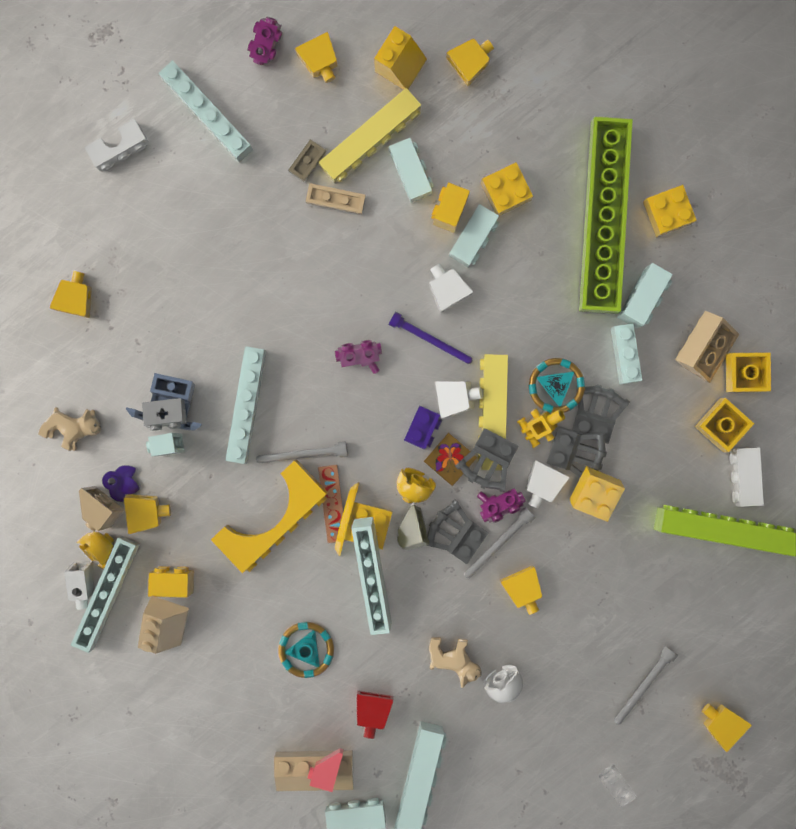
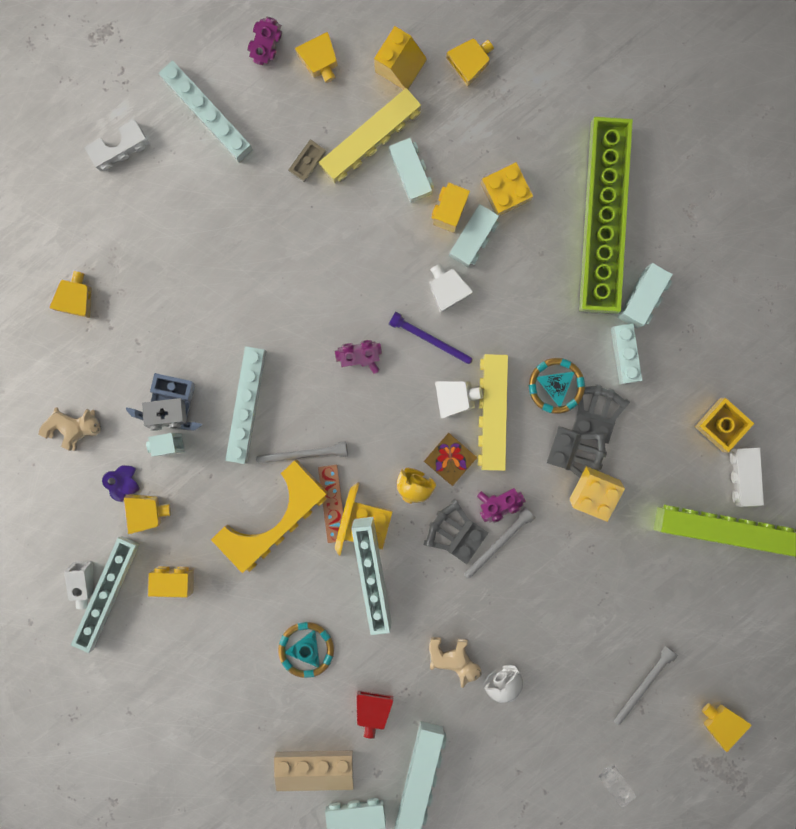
yellow cylinder [76,531,114,569] -> none
tan slope [79,486,125,531] -> none
tan slope [138,596,189,654] -> none
tan plate [305,183,366,215] -> none
coral slope [307,748,344,792] -> none
slope [397,505,429,551] -> none
dark purple bracket [404,406,442,450] -> none
dark grey plate [455,428,519,492] -> none
yellow torso [500,565,542,615] -> none
yellow piece [517,408,565,448] -> none
white torso [525,461,569,509] -> none
yellow brick [643,185,697,238] -> none
tan slope [675,311,739,383] -> none
yellow brick [726,353,771,392] -> none

